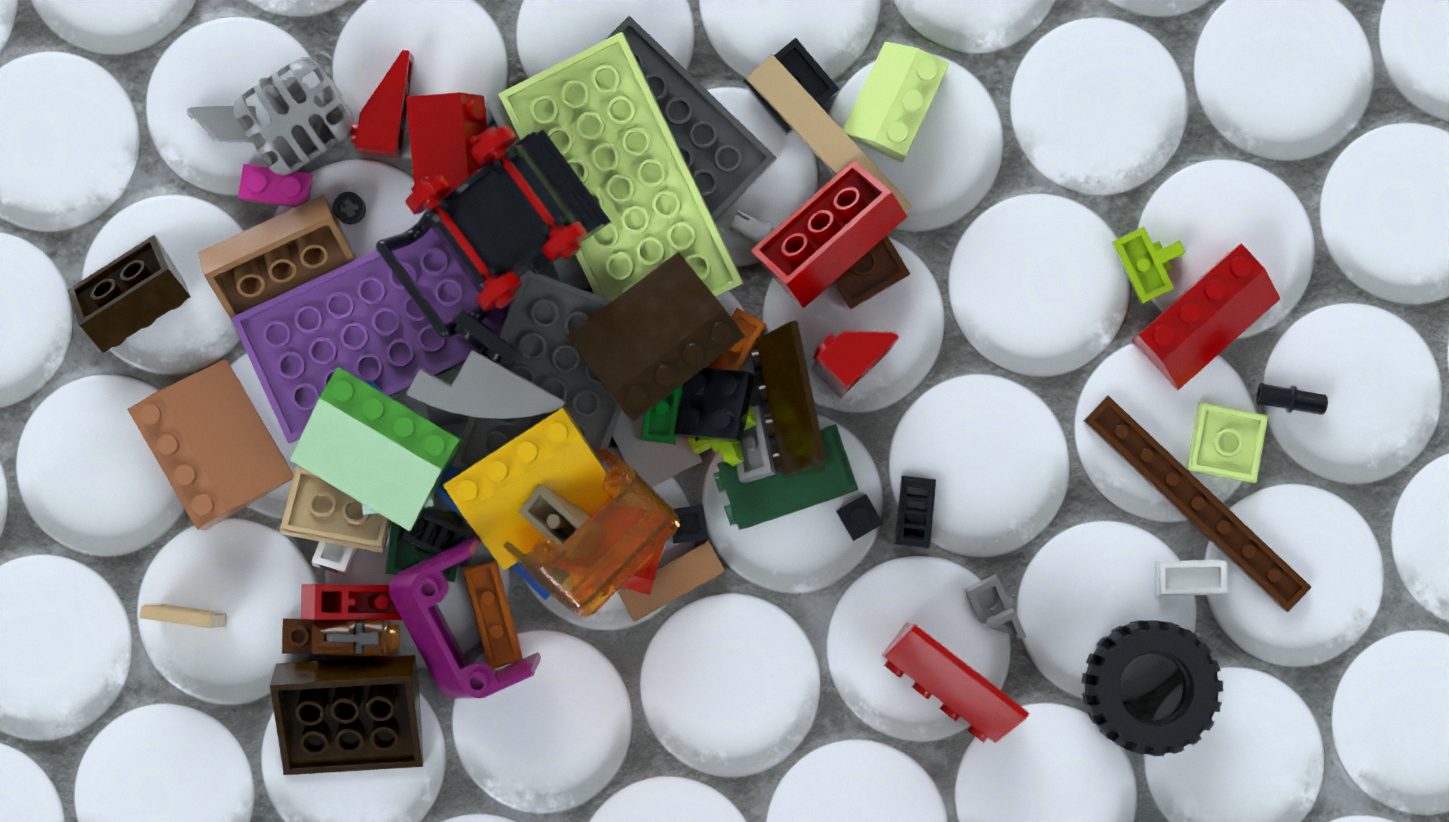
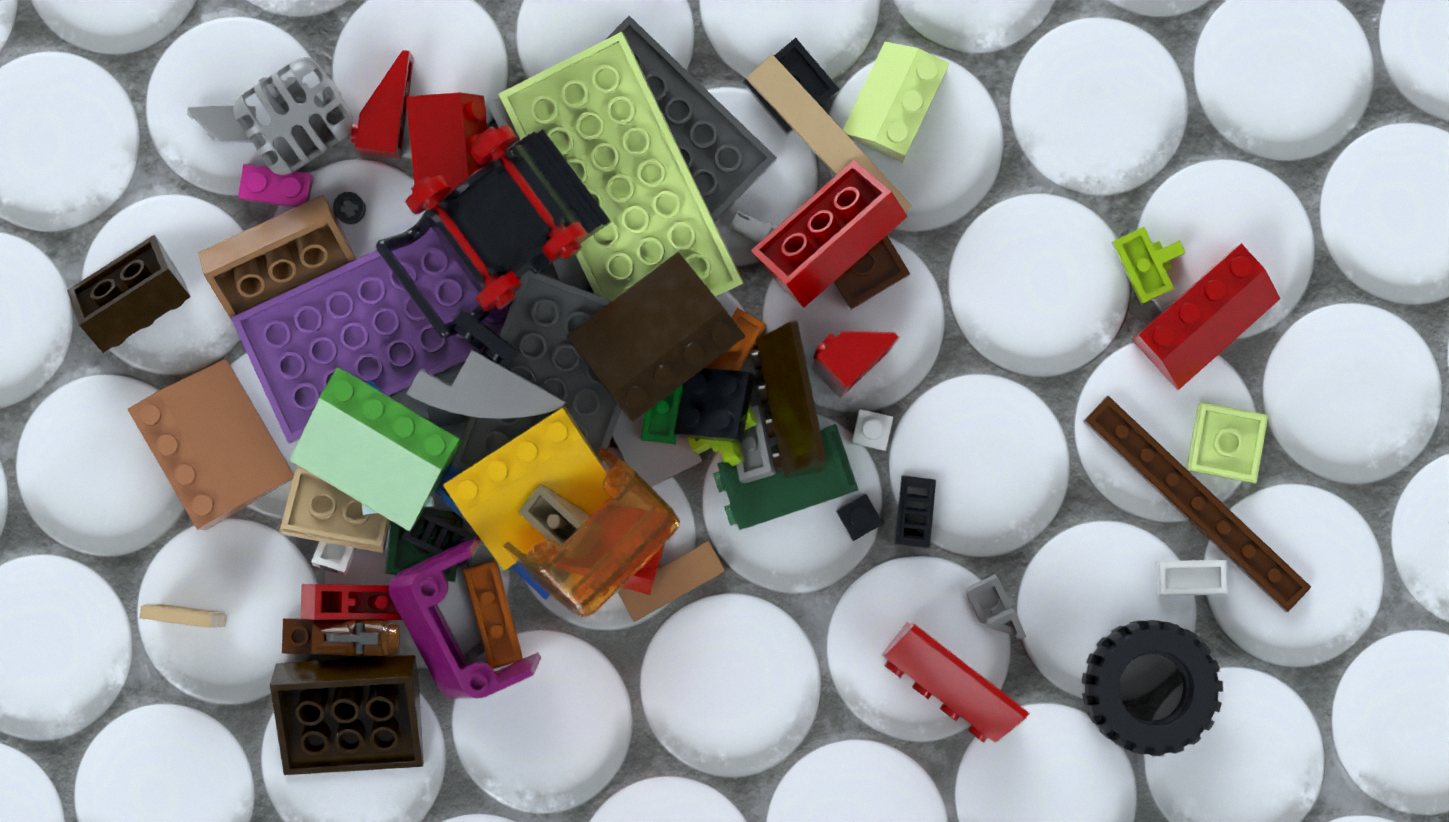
black plate [669,505,708,544] -> none
black axle [1256,383,1328,415] -> none
none -> white plate [851,409,893,451]

